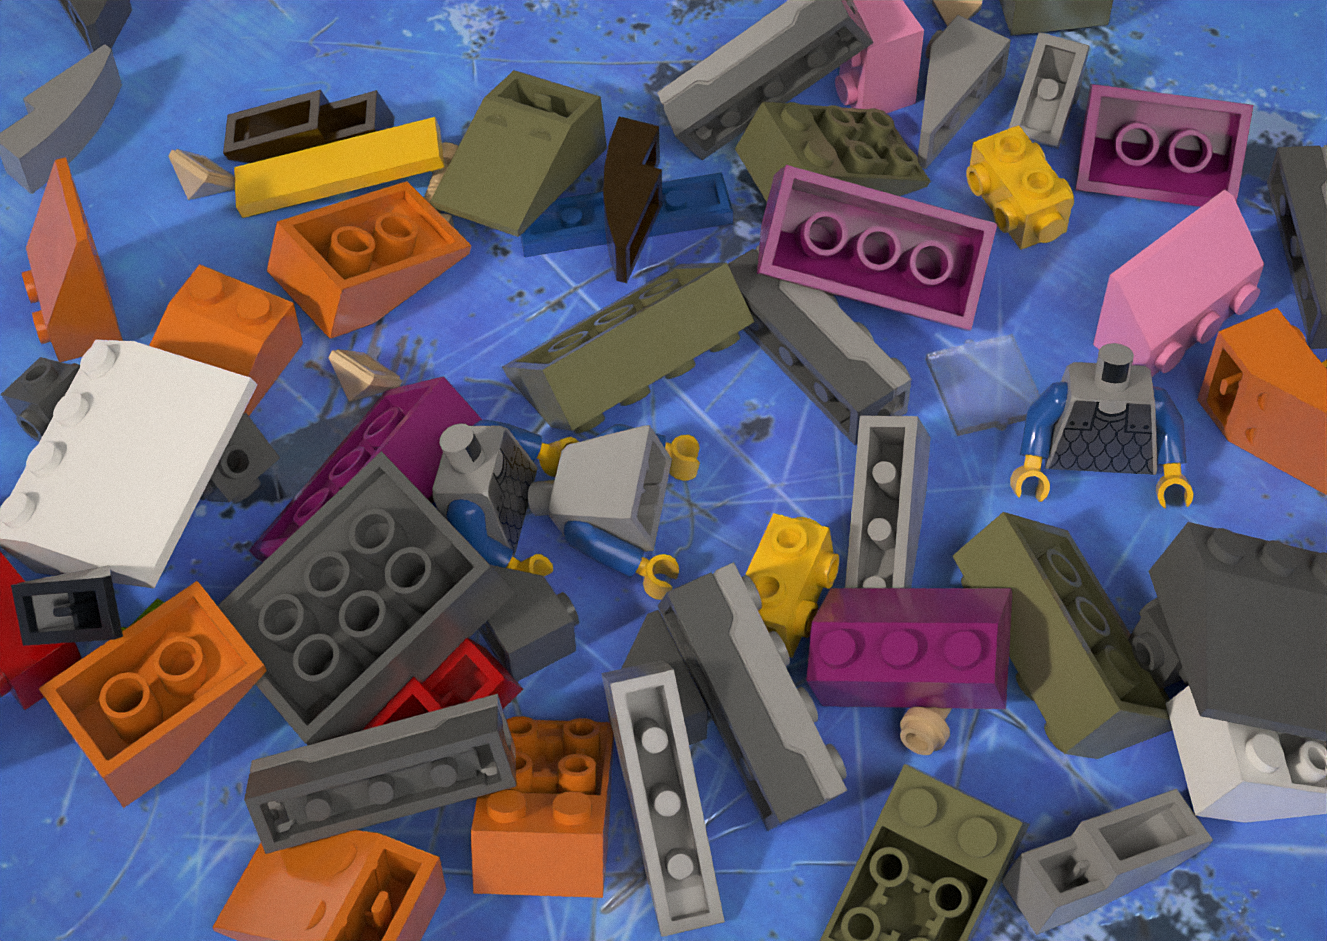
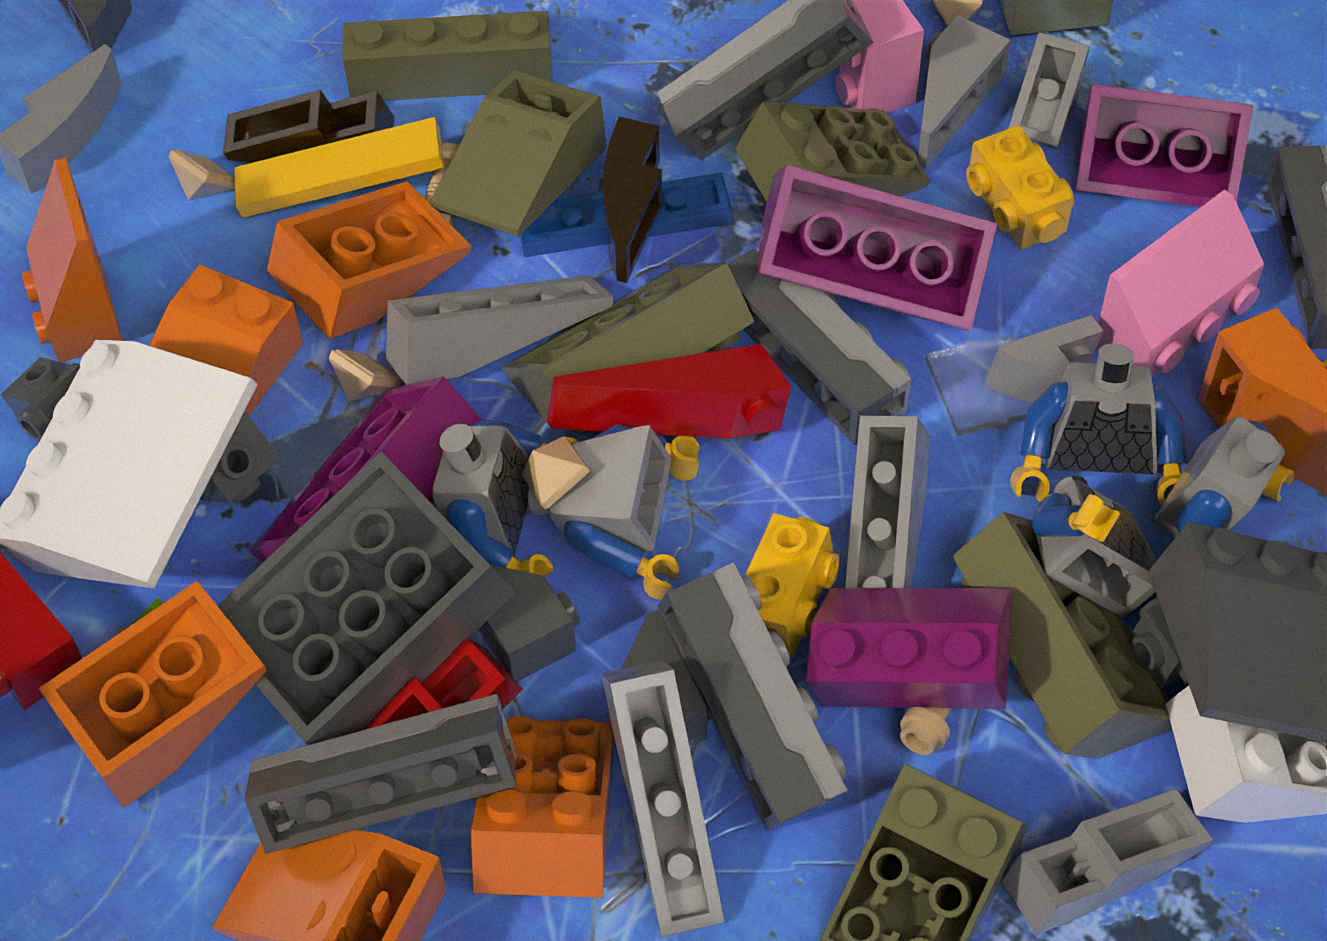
black slope [11,565,123,646] -> none
none -> olive slope [343,11,553,101]
none -> light grey slope [386,275,614,385]
none -> tan slope [521,436,590,510]
none -> red slope [546,344,791,439]
none -> light grey slope [985,315,1104,404]
none -> torso [1032,476,1157,618]
none -> light grey torso [1153,416,1294,537]

